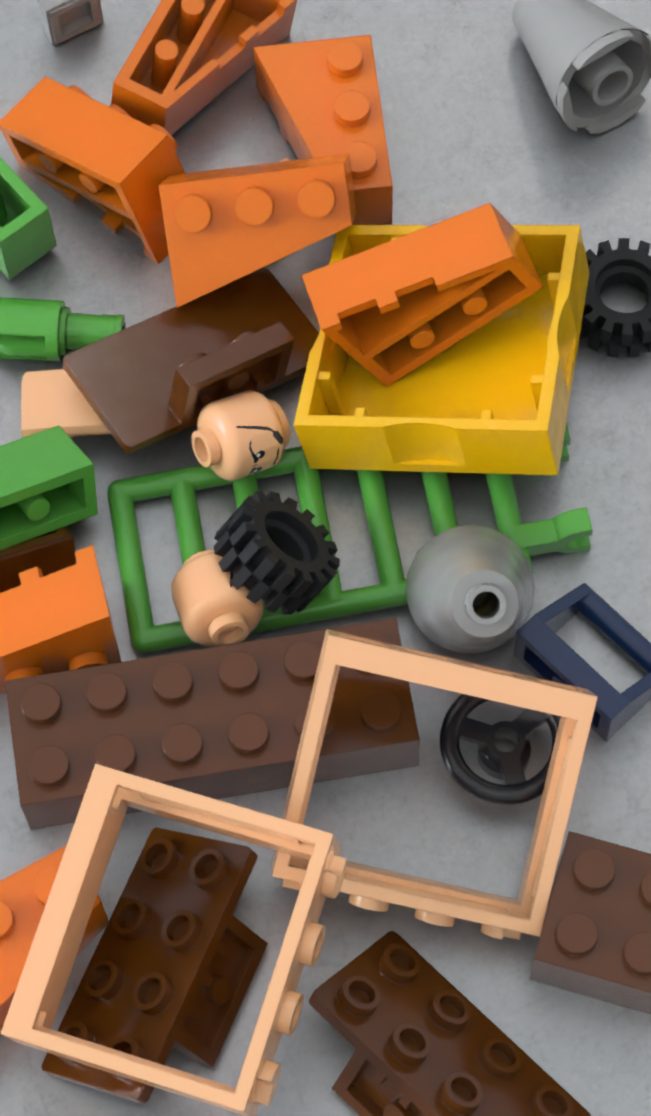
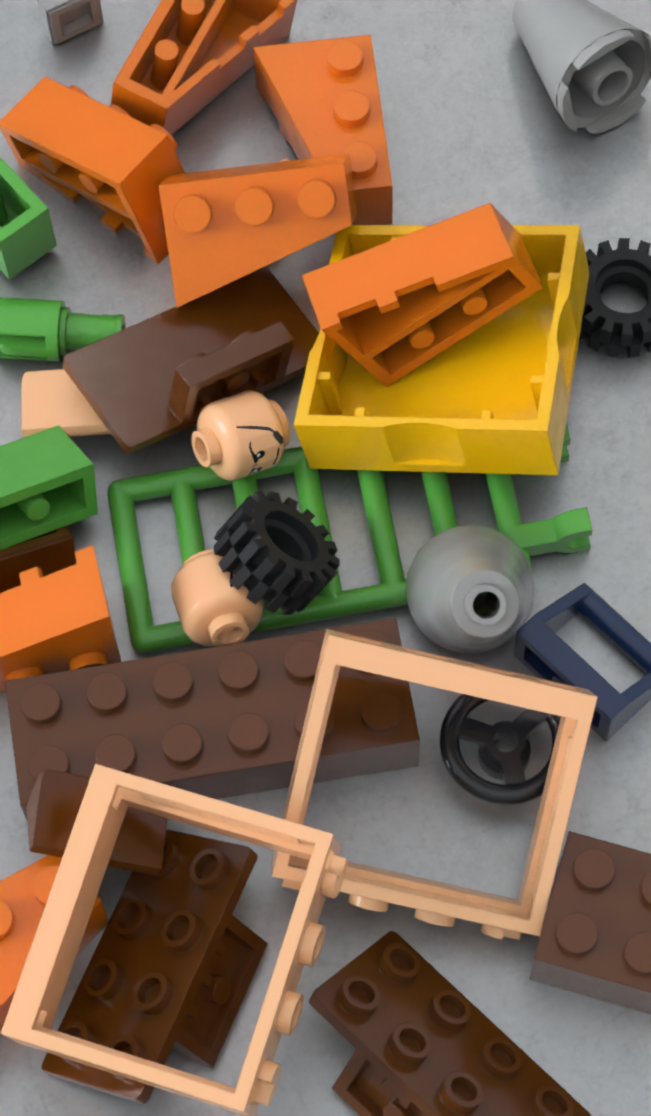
none -> reddish brown slope [26,769,167,876]

